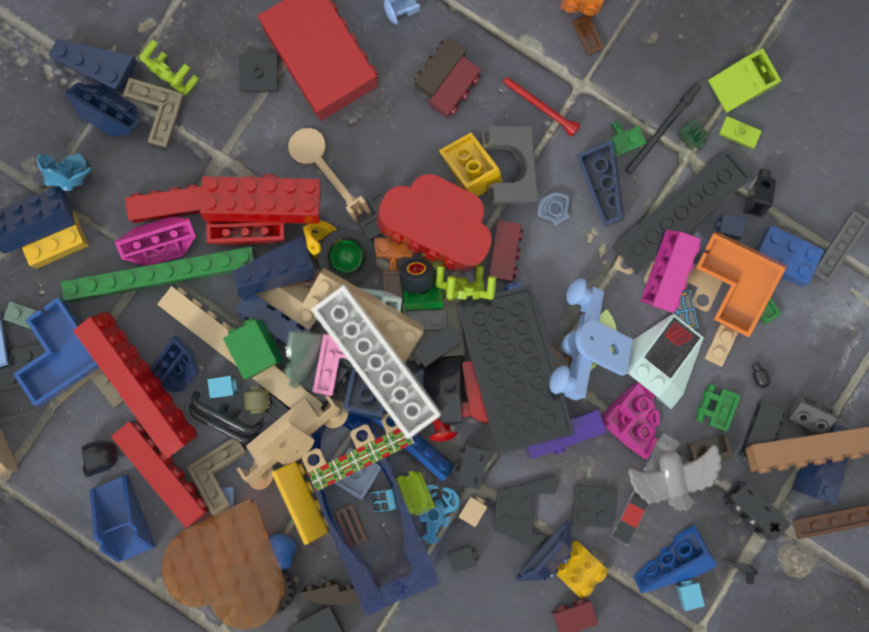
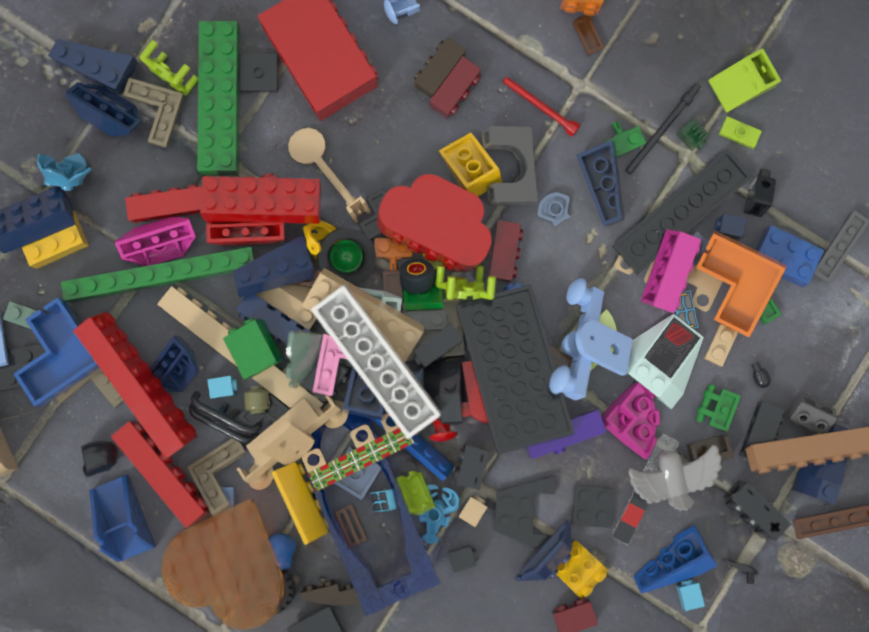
none -> green brick [197,21,240,176]

